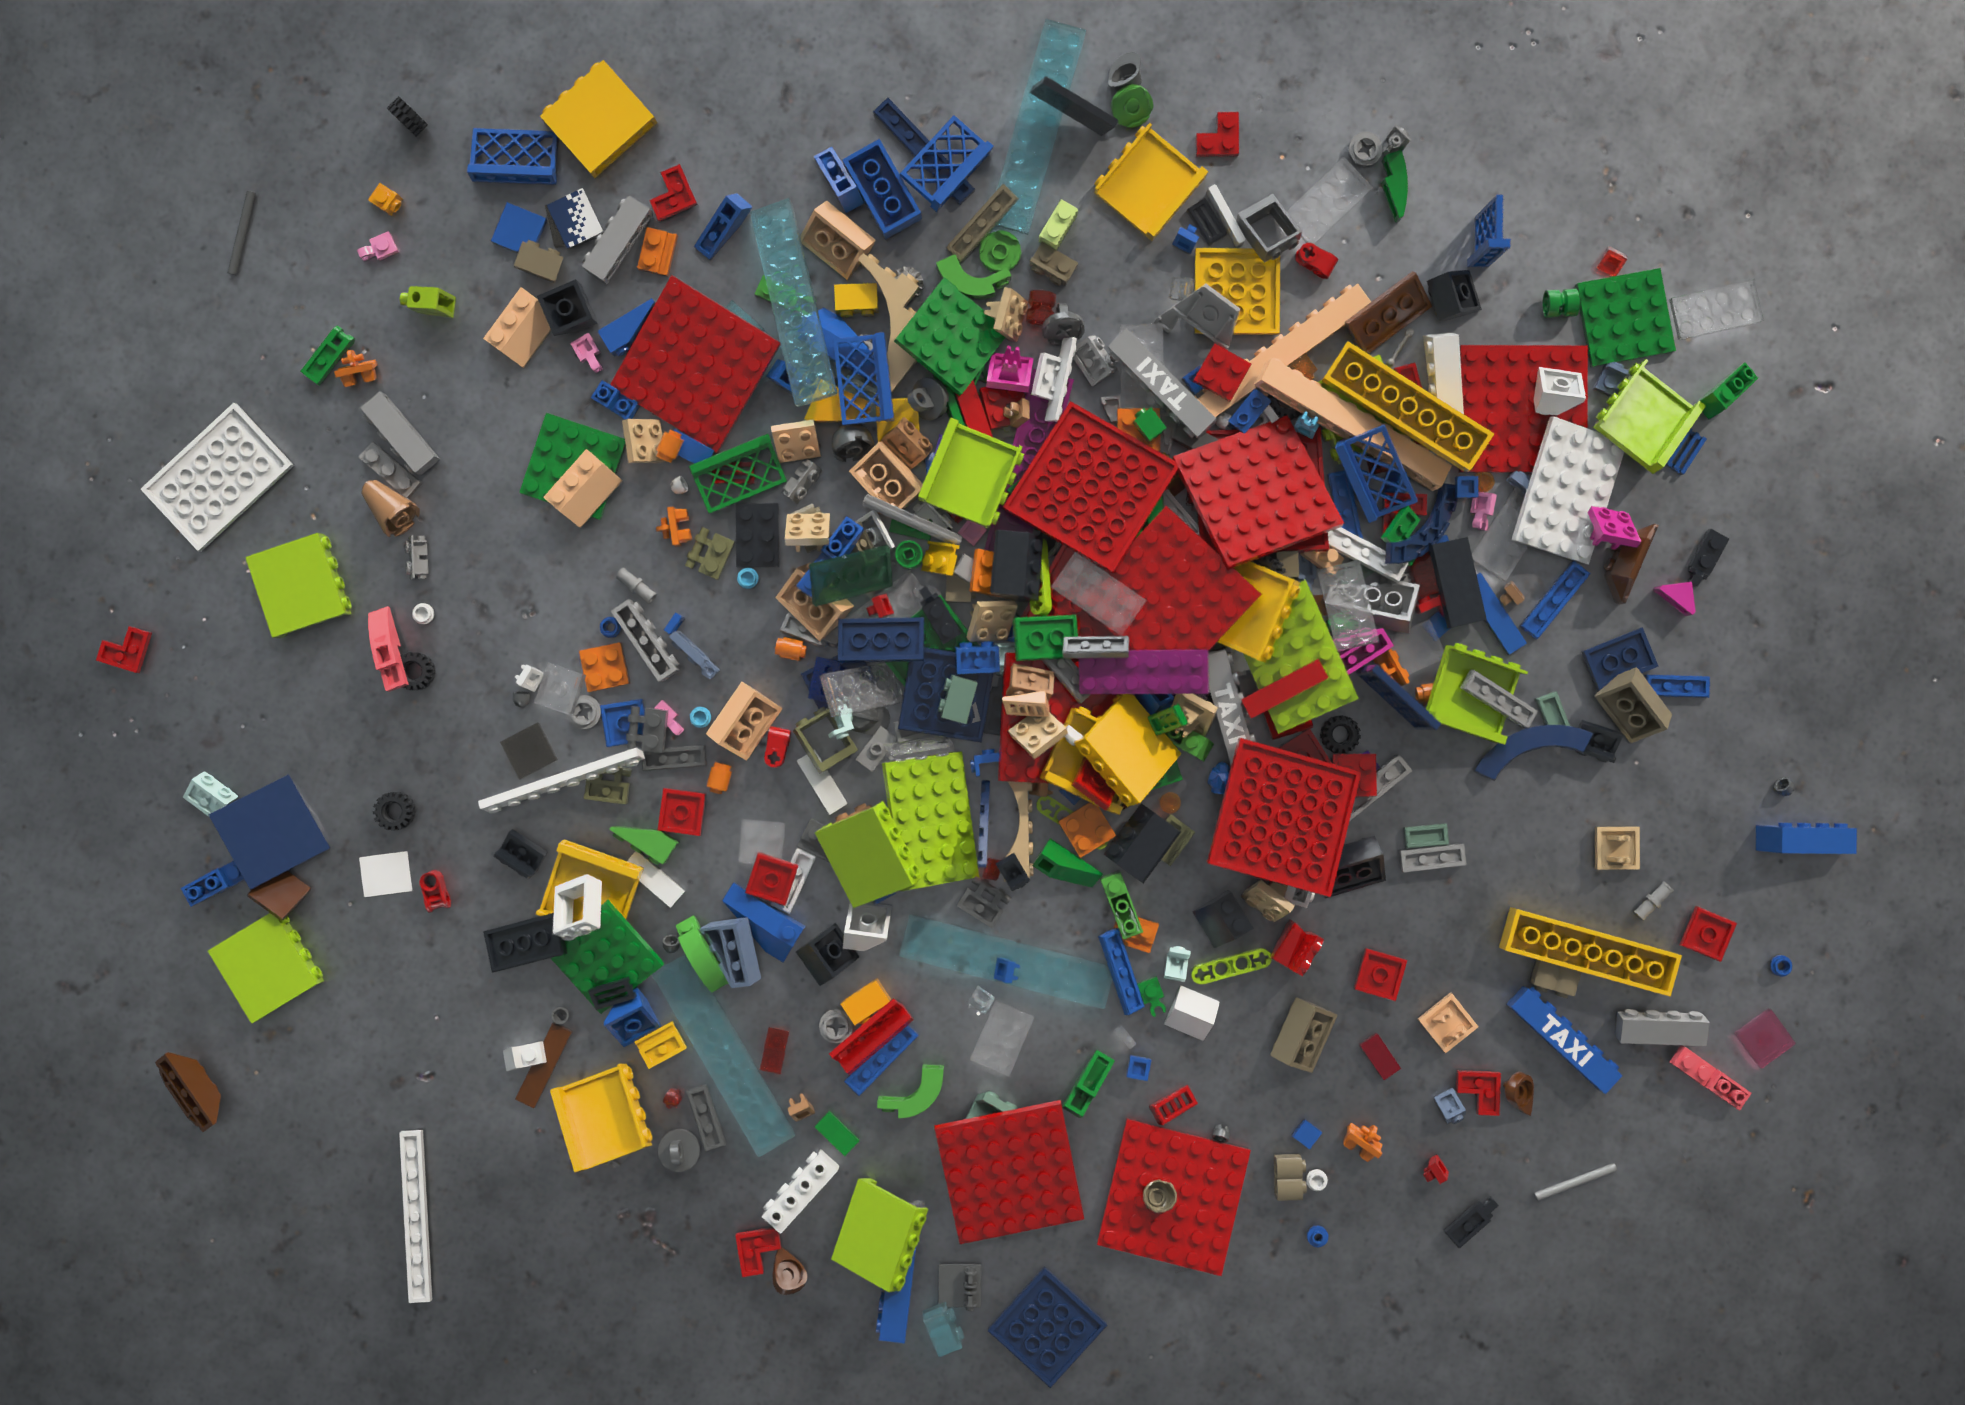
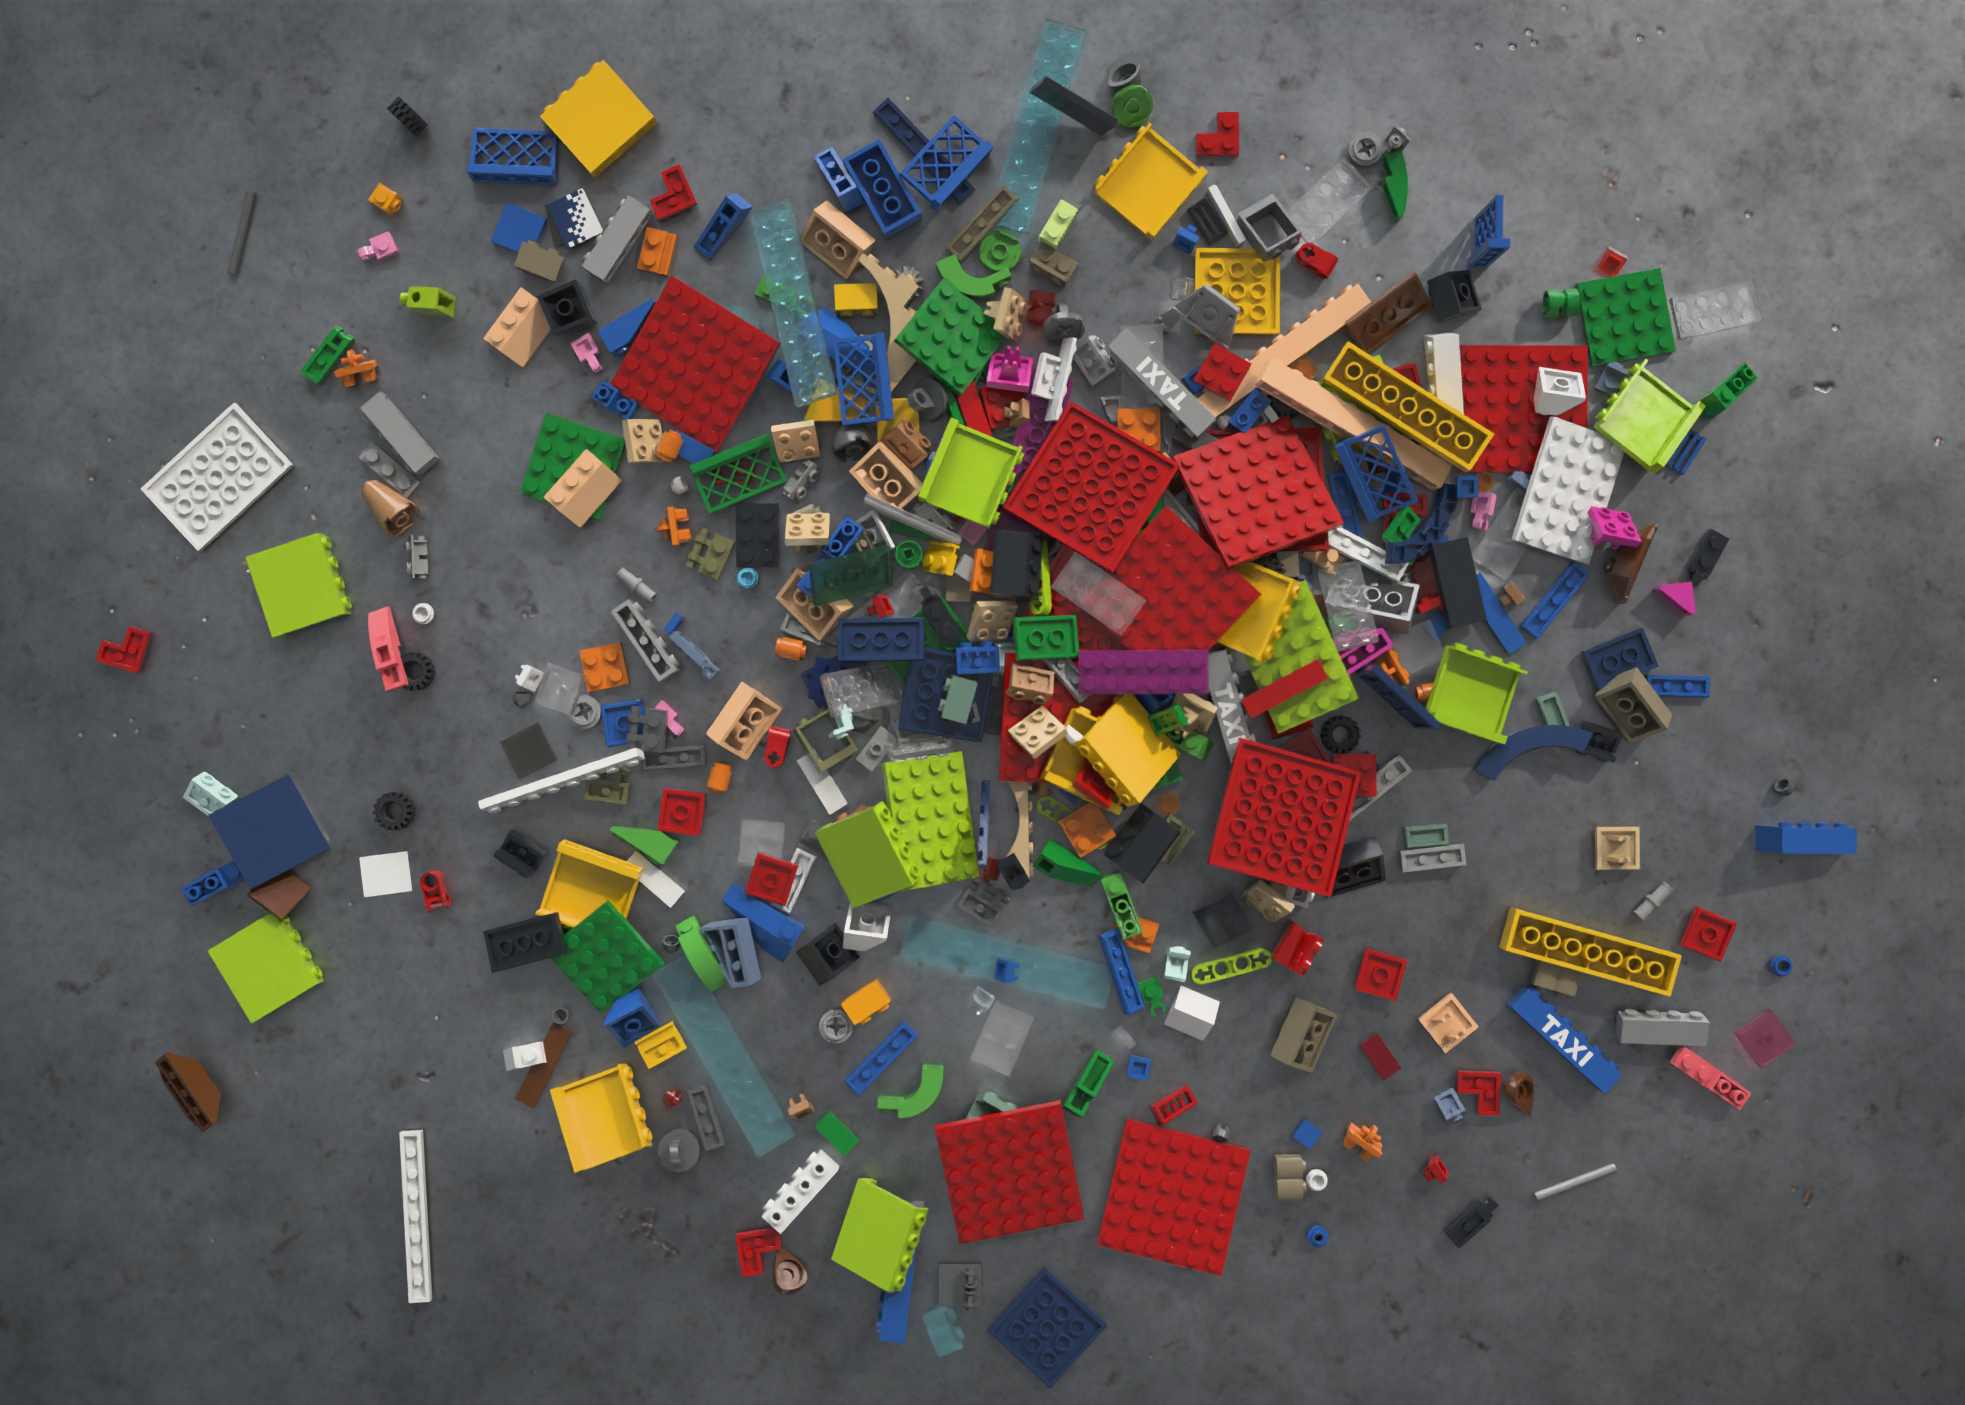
white window [553,874,602,940] -> none
black tile [588,977,637,1010] -> none
blue plate [600,617,621,638] -> none
medium azure plate [690,707,711,728] -> none
clear red slope [760,1027,789,1075] -> none
red fence [829,998,914,1075] -> none
blue bracket [970,749,999,777] -> none
light nougat slope [1003,691,1050,717] -> none
dark grey tile [1063,636,1129,658] -> none
green brick [1133,407,1167,444] -> none
dark tan hair [1143,1180,1177,1213] -> none
blue rock [1207,762,1230,794] -> none
medium azure plate [1294,411,1319,439] -> none
light grey hinge [1386,328,1414,367] -> none
light grey tile [1460,669,1538,729] -> none

